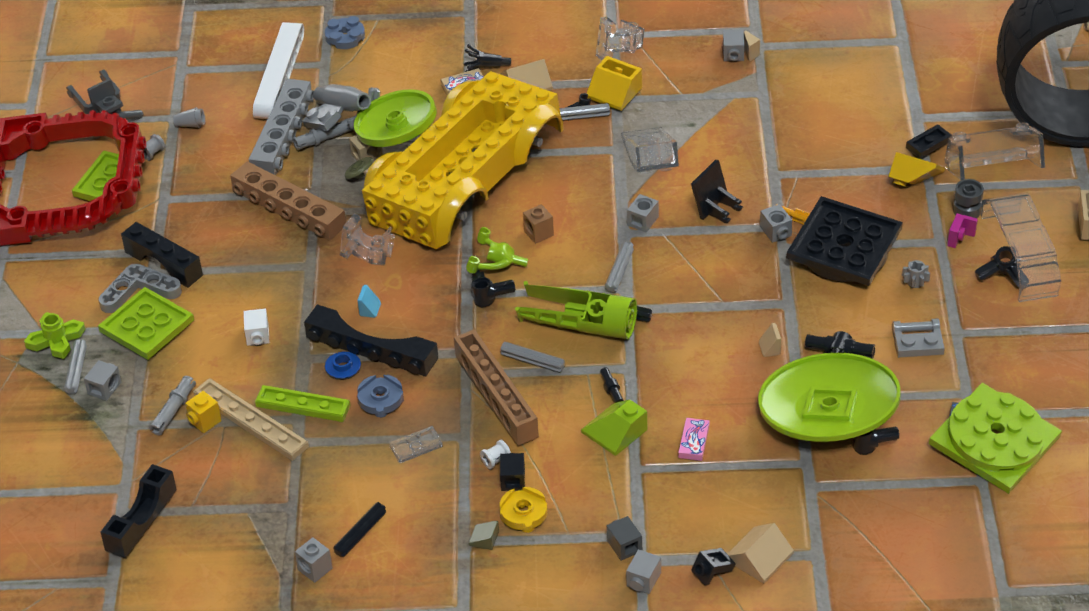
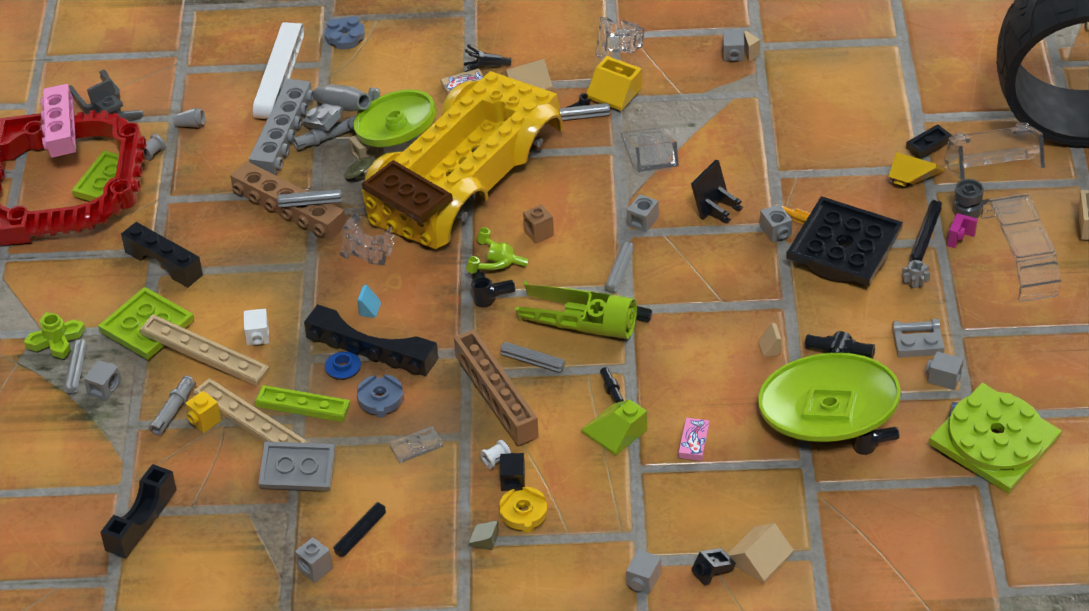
light grey beam [99,264,182,313] -> none
dark grey brick [606,516,643,561] -> none
black axle [975,246,1029,288] -> none
none -> bright pink brick [41,84,76,158]
none -> tan tile [140,314,269,386]
none -> light grey plate [258,441,336,491]
none -> light grey axle [277,189,342,207]
none -> reddish brown tile [362,160,453,224]
none -> black axle [910,200,942,261]
none -> light grey brick [926,352,964,390]

